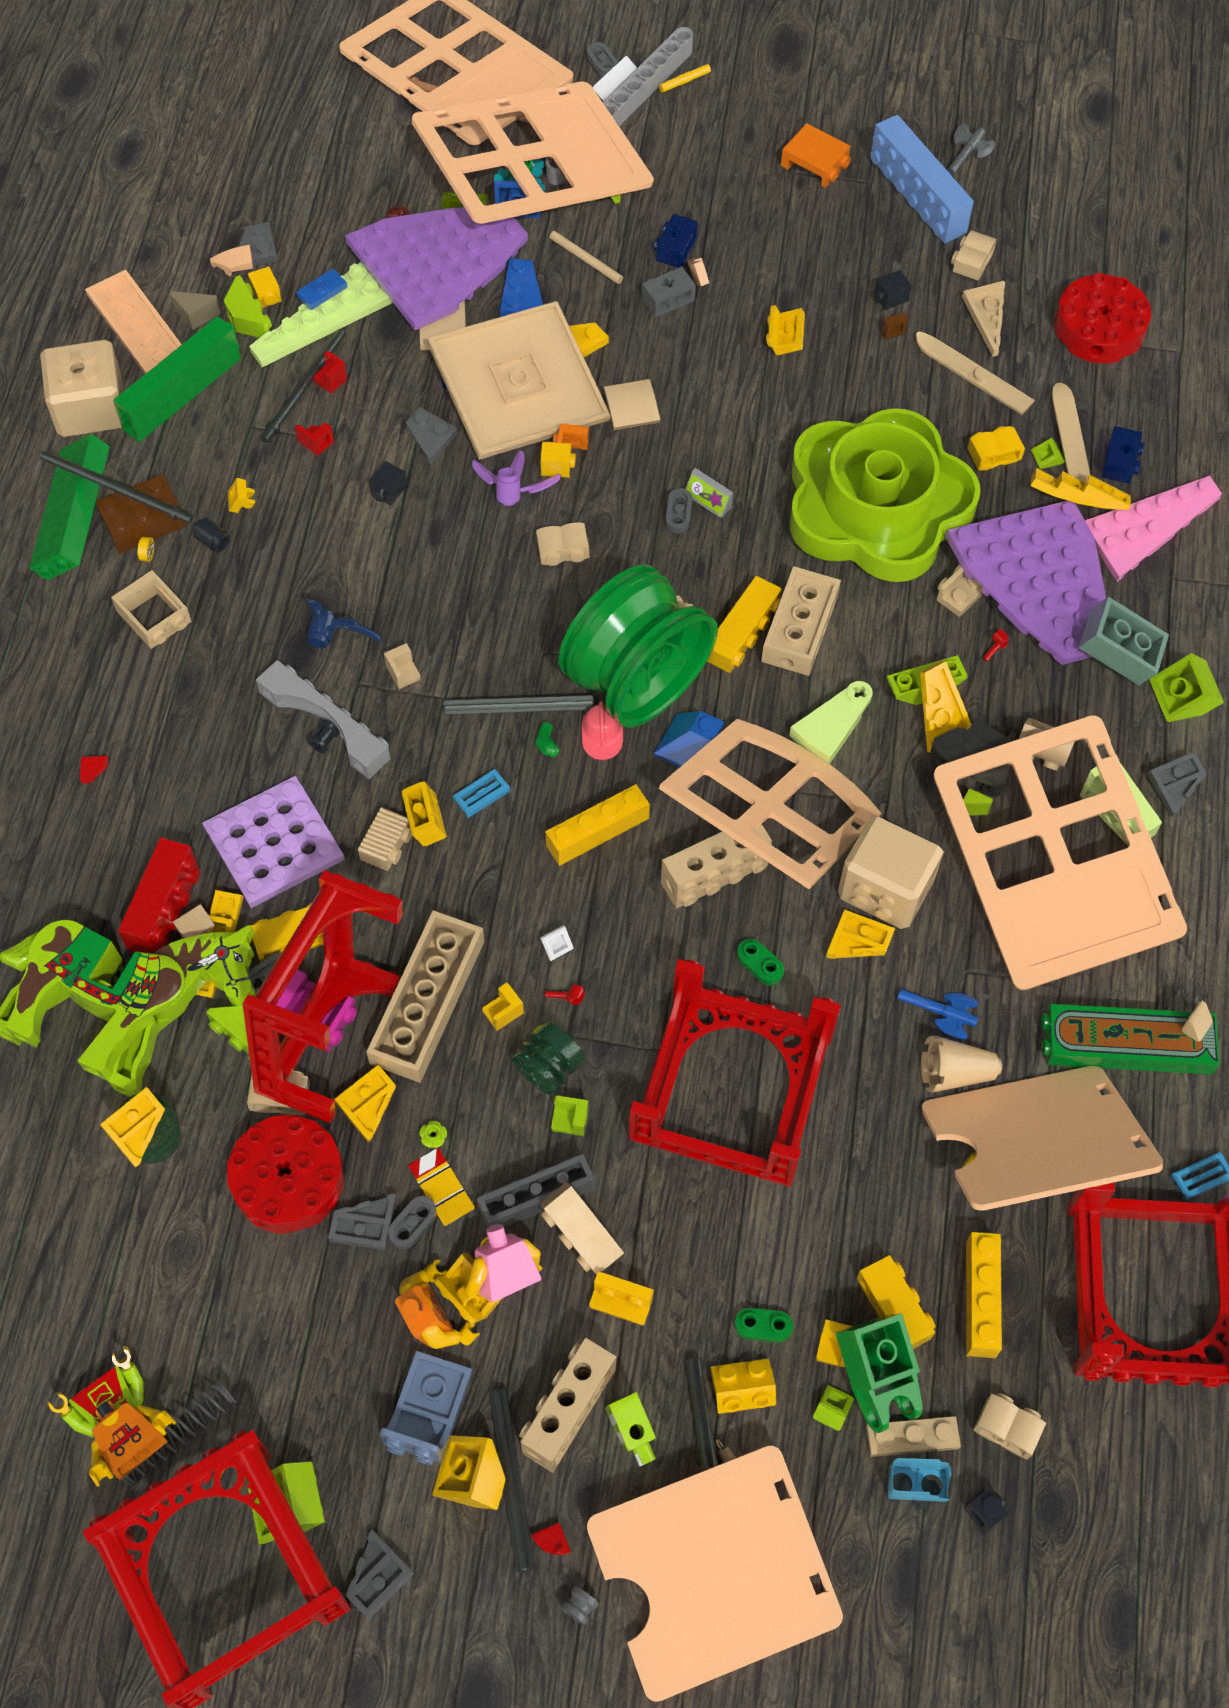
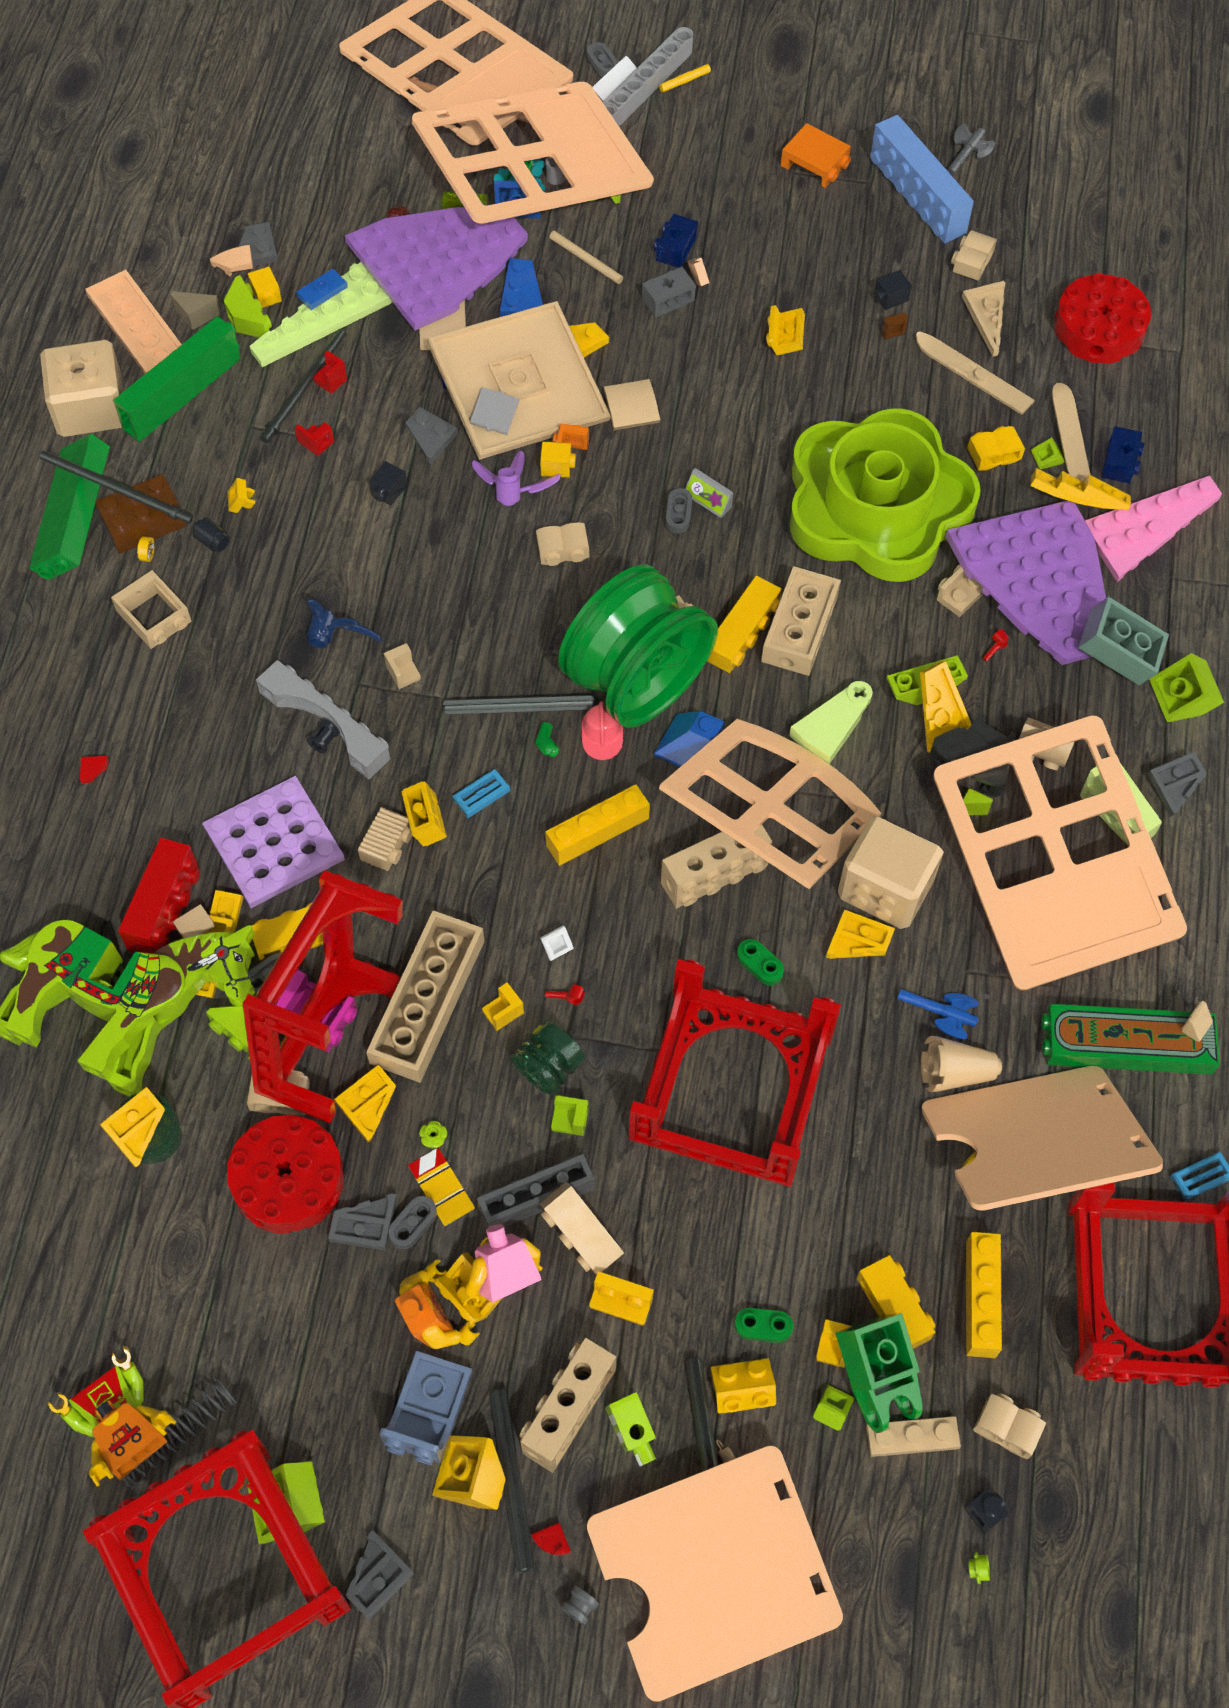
medium azure piece [888,1458,951,1502] -> none
none -> light grey piece [470,387,519,435]
none -> lime plate [969,1552,990,1584]

